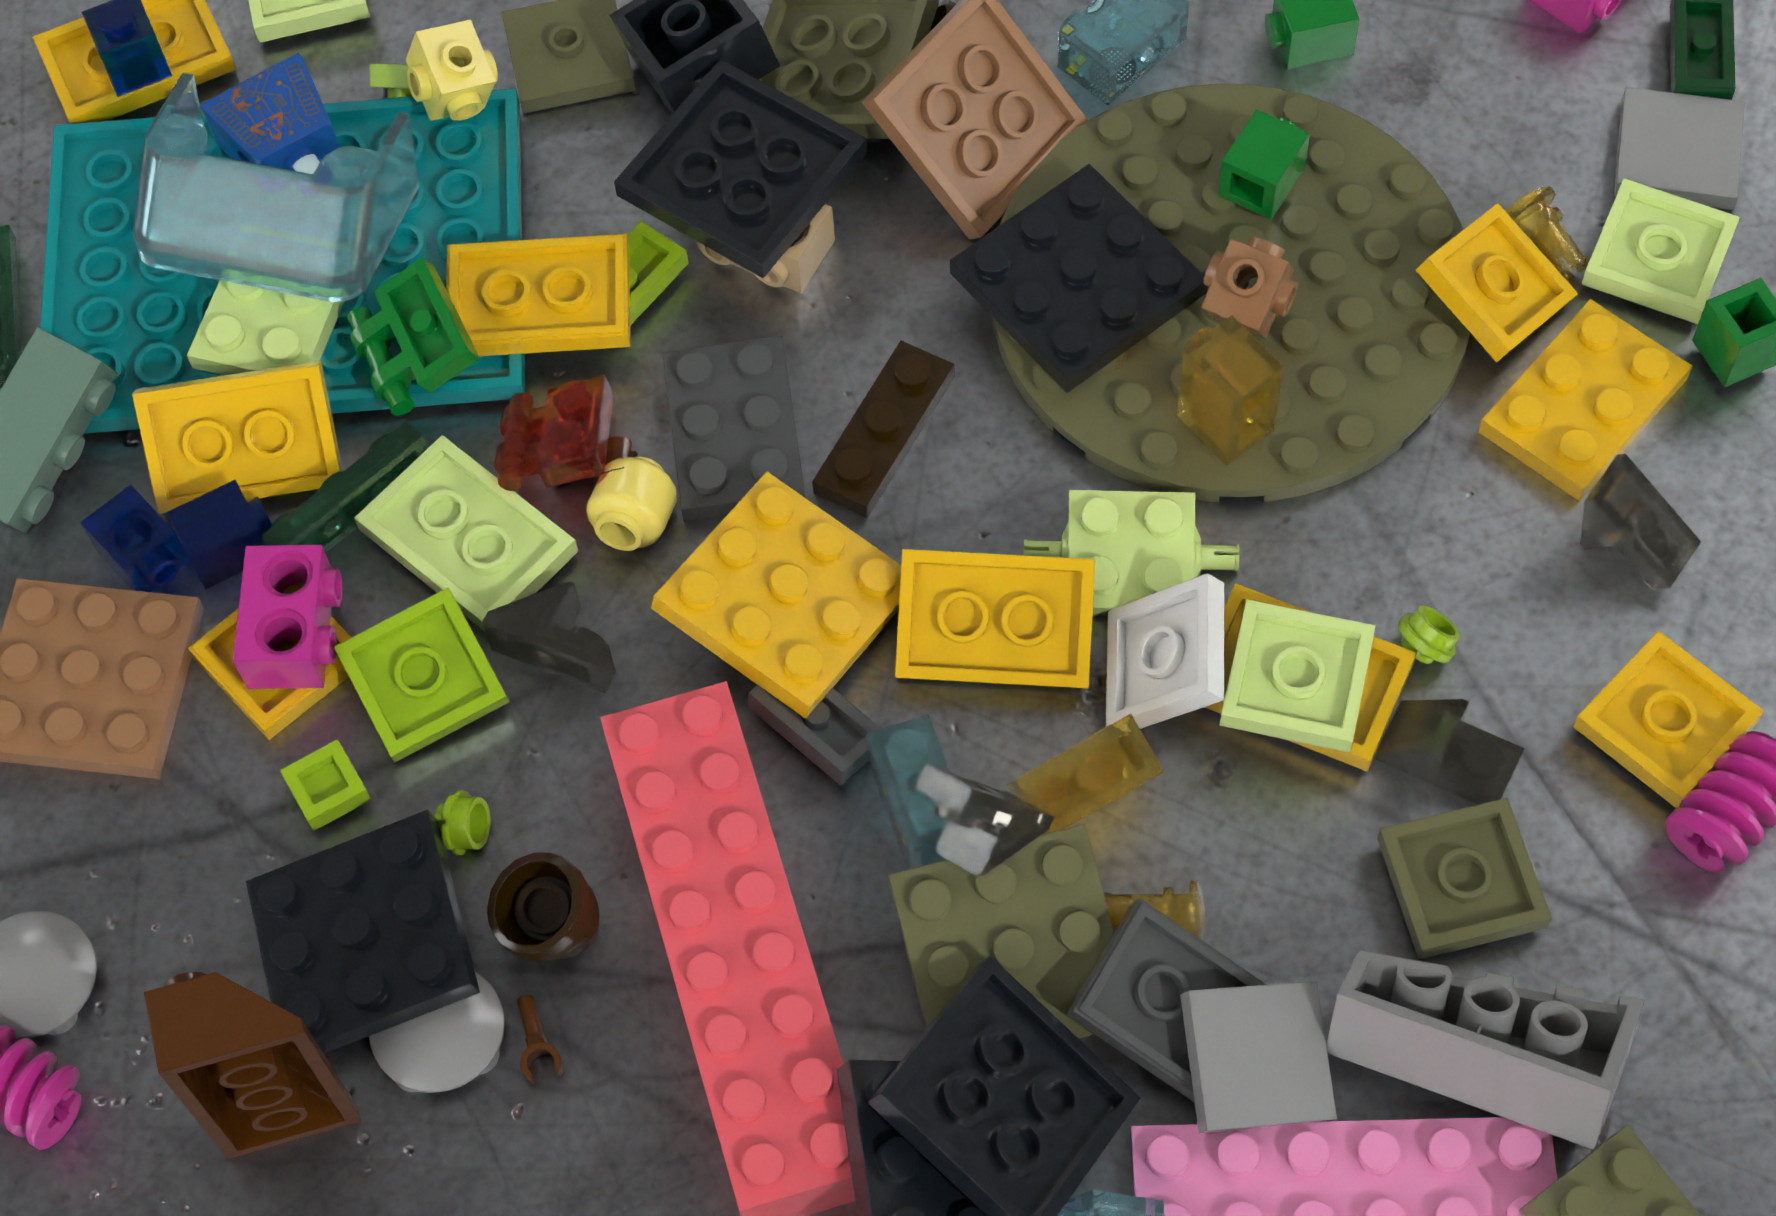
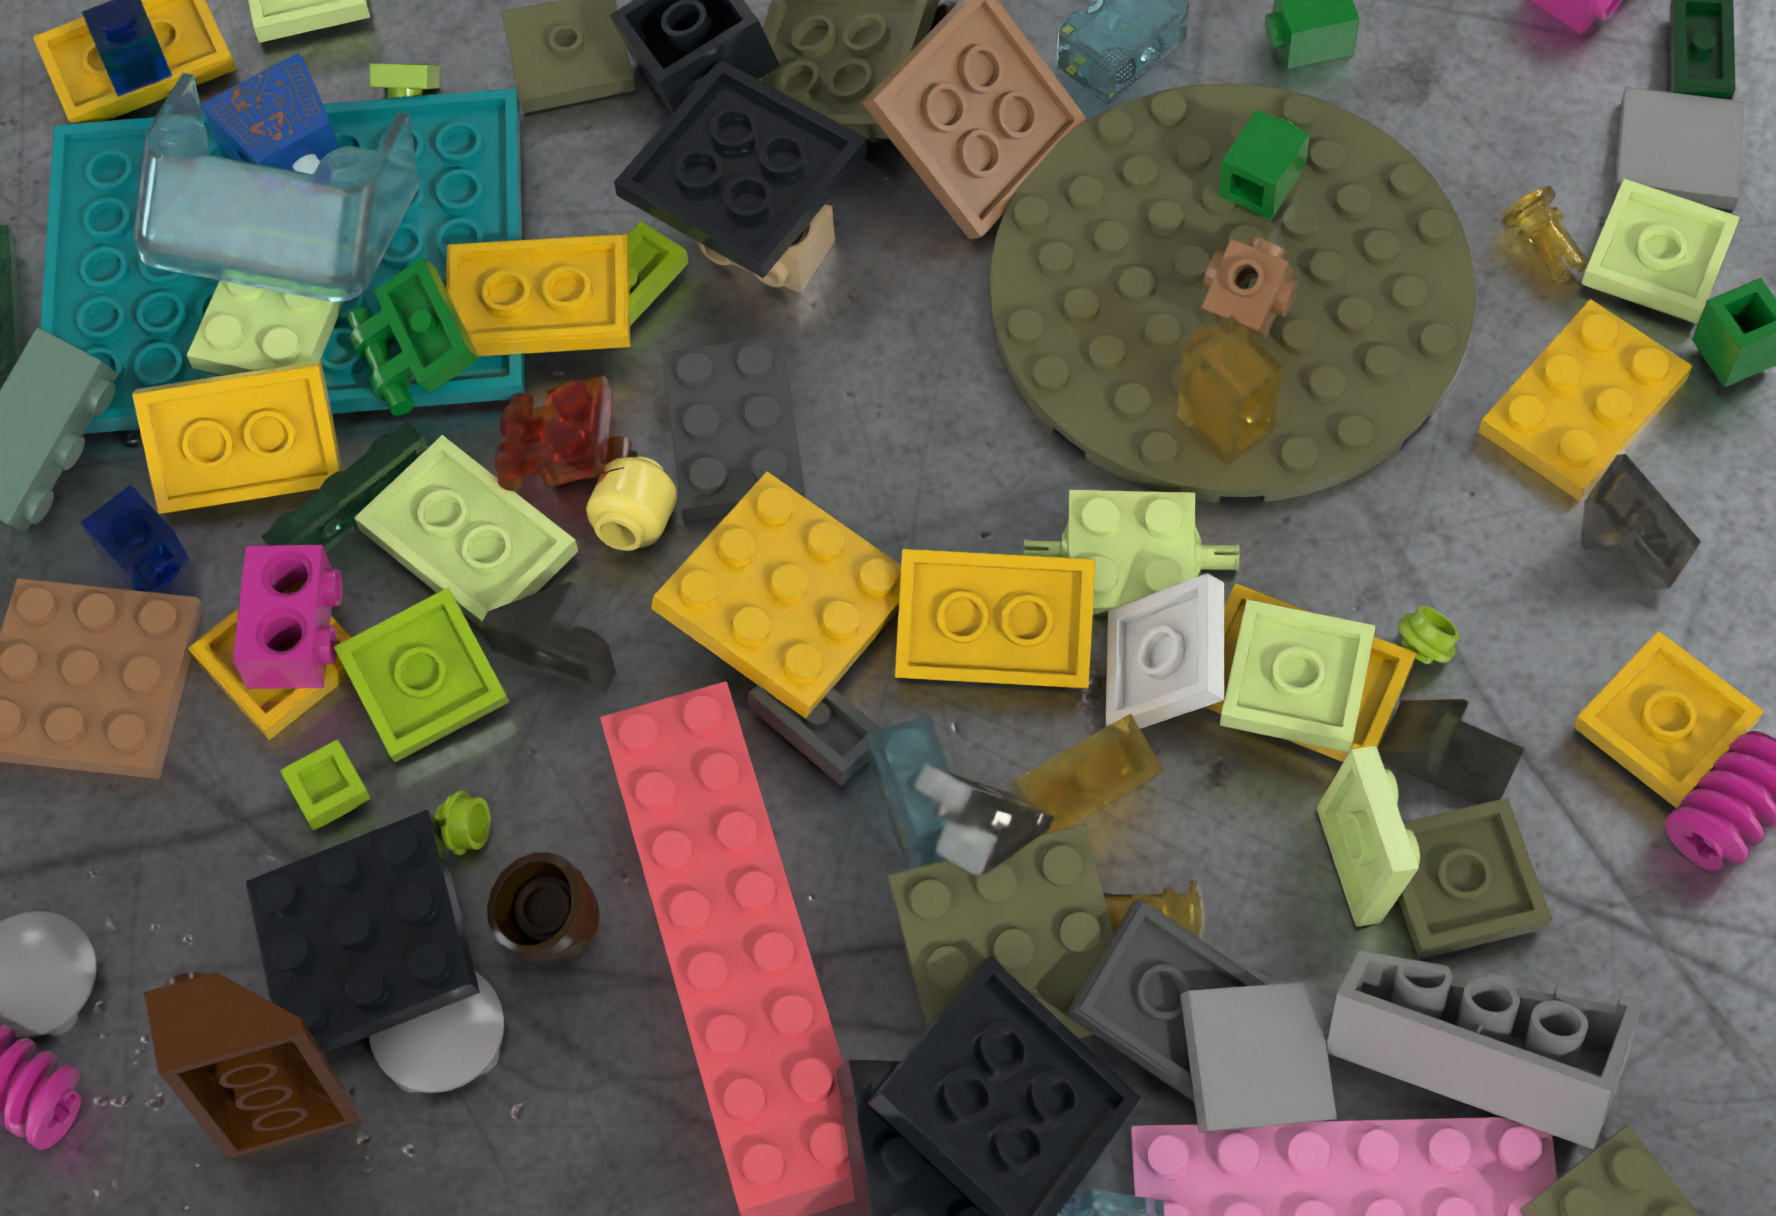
clear blue brick [166,480,274,590] -> none
light yellow brick [406,19,498,121] -> none
reddish brown hand [517,995,564,1085] -> none
dark brown plate [812,340,955,518] -> none
black plate [950,164,1208,393] -> none
yellow plate [1416,203,1578,362] -> none
none -> yellowish green plate [1316,746,1420,927]

